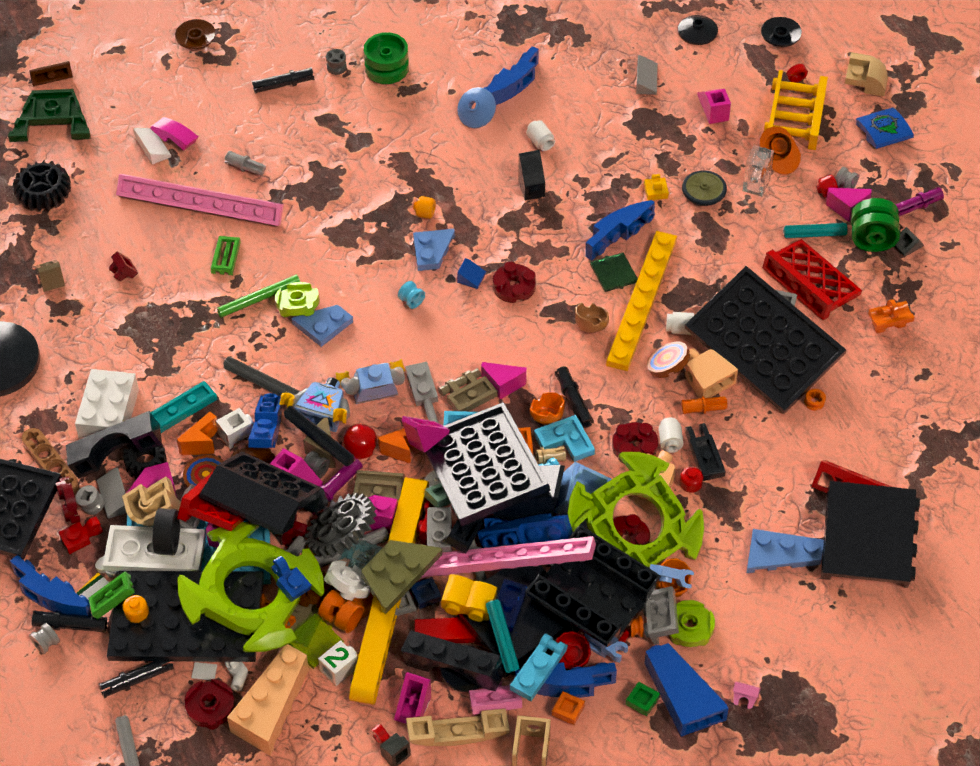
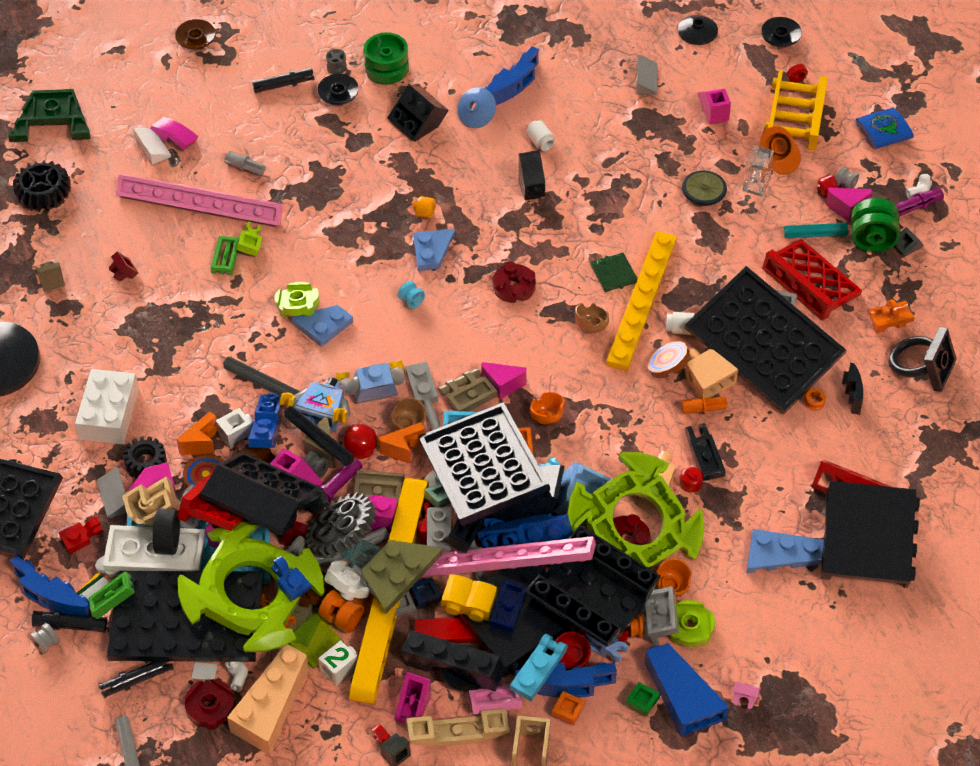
medium nougat beam [22,428,79,495] -> none
reddish brown slope [29,61,73,86] -> none
dark red plate [56,476,81,524] -> none
black arch [66,411,162,479] -> none
light grey wheel [75,485,105,515] -> none
light orange piece [123,595,149,623] -> none
teal tile [151,381,218,433] -> none
bright green piece [217,274,300,318] -> none
dark pink slope [402,416,450,453] -> none
blue slope [457,258,486,289] -> none
teal axle [486,600,519,673] -> none
medium azure plate [534,415,595,462] -> none
tan pin [536,446,566,464] -> none
black pin [555,366,594,428] -> none
blue slope [585,200,655,261] -> none
dark red plate [612,422,658,457] -> none
yellow tile [644,174,669,201] -> none
light blue plate [650,564,694,588] -> none
white brick [658,417,684,453] -> none
tan brick [845,52,888,97] -> none
none -> lime plate [236,222,262,257]
none -> black dish [318,74,359,105]
none -> black slope [387,84,449,142]
none -> medium nougat hair [390,397,427,430]
none -> black slope [842,363,863,415]
none -> black tile [888,327,957,392]
none -> white arm [906,174,932,199]

